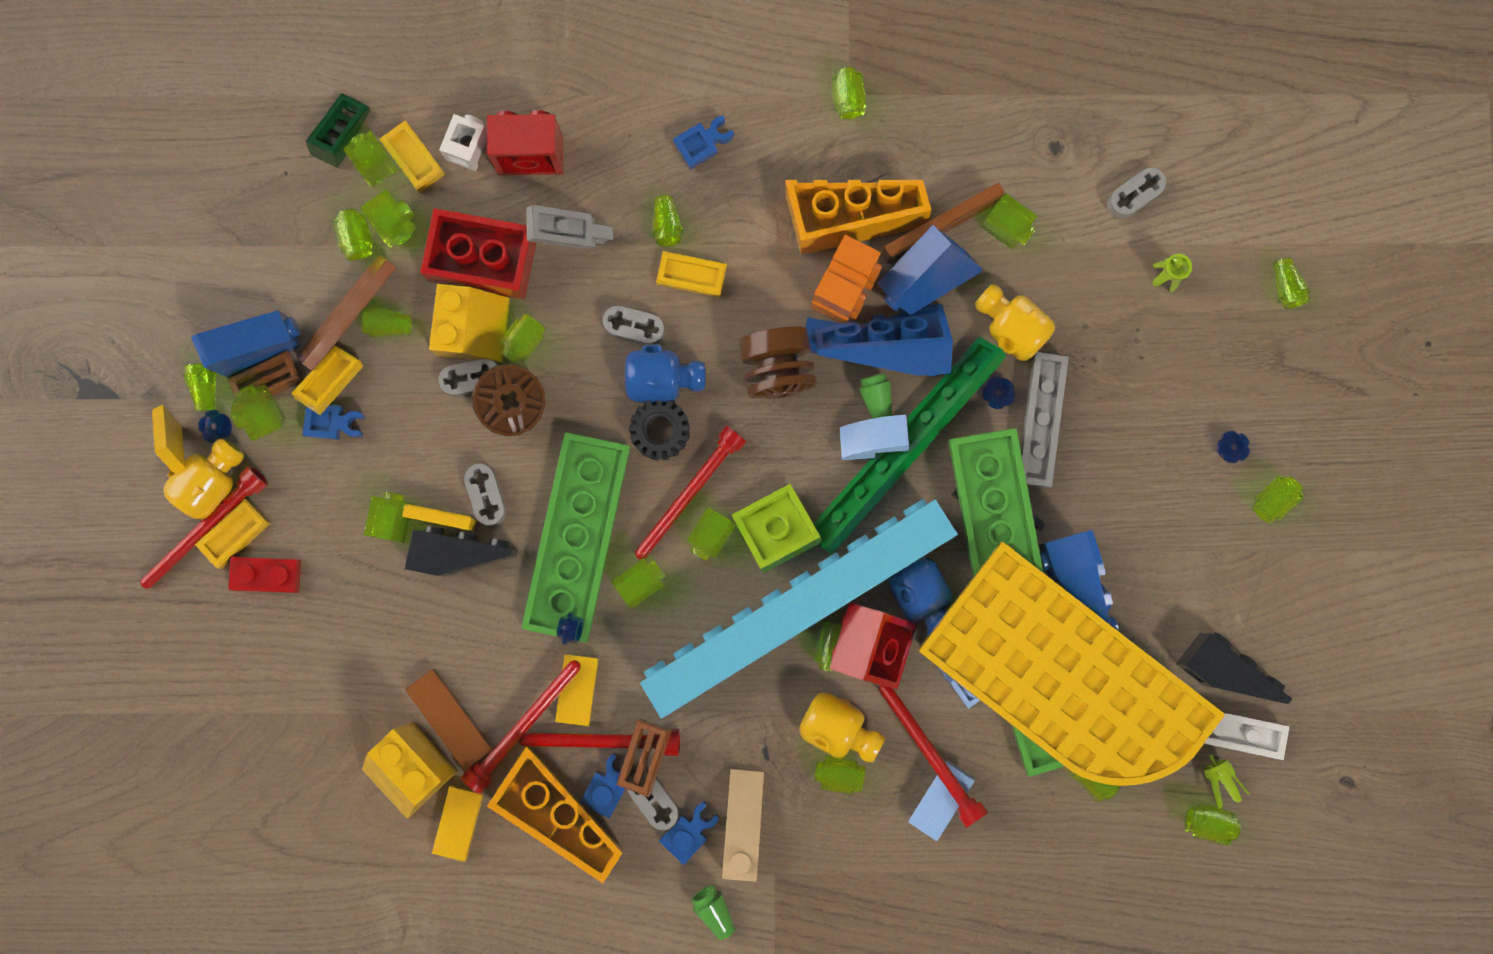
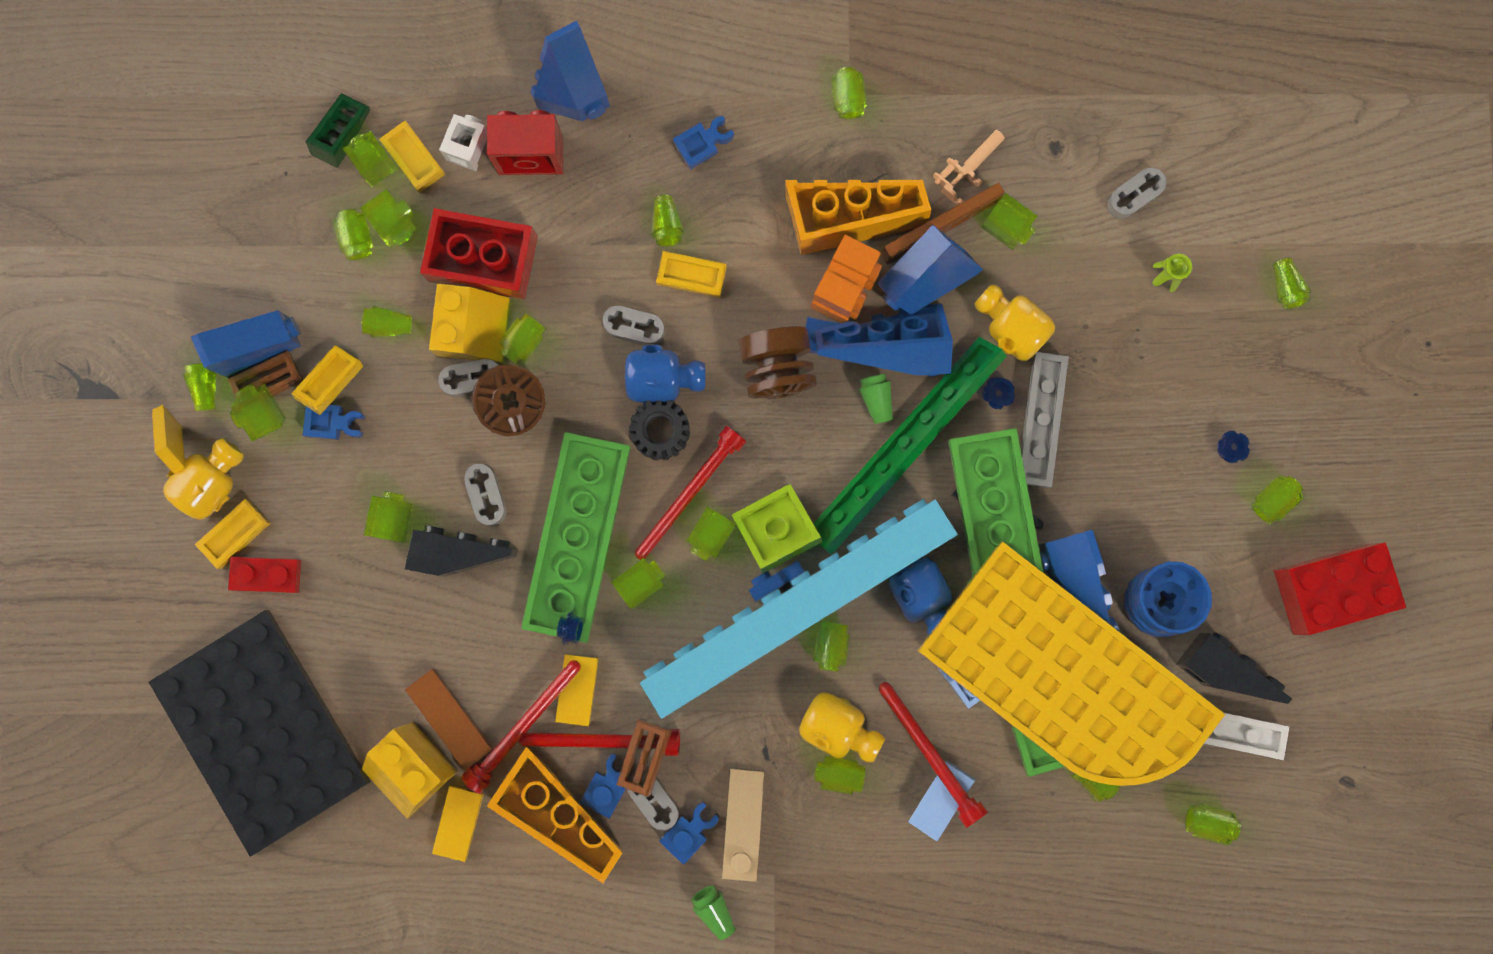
red piece [140,466,269,589] -> none
clear blue plate [198,410,232,443] -> none
dark orange tile [296,255,396,370] -> none
yellow tile [402,504,477,532] -> none
light grey hinge [526,205,613,249] -> none
red brick [829,603,917,690] -> none
light blue slope [840,414,909,460] -> none
lime piece [1203,755,1251,809] -> none
none -> black plate [148,610,371,857]
none -> blue wedge [530,20,610,122]
none -> blue plate [748,560,804,602]
none -> light nougat piece [933,130,1005,205]
none -> blue wheel [1124,561,1212,637]
none -> red brick [1273,542,1407,635]

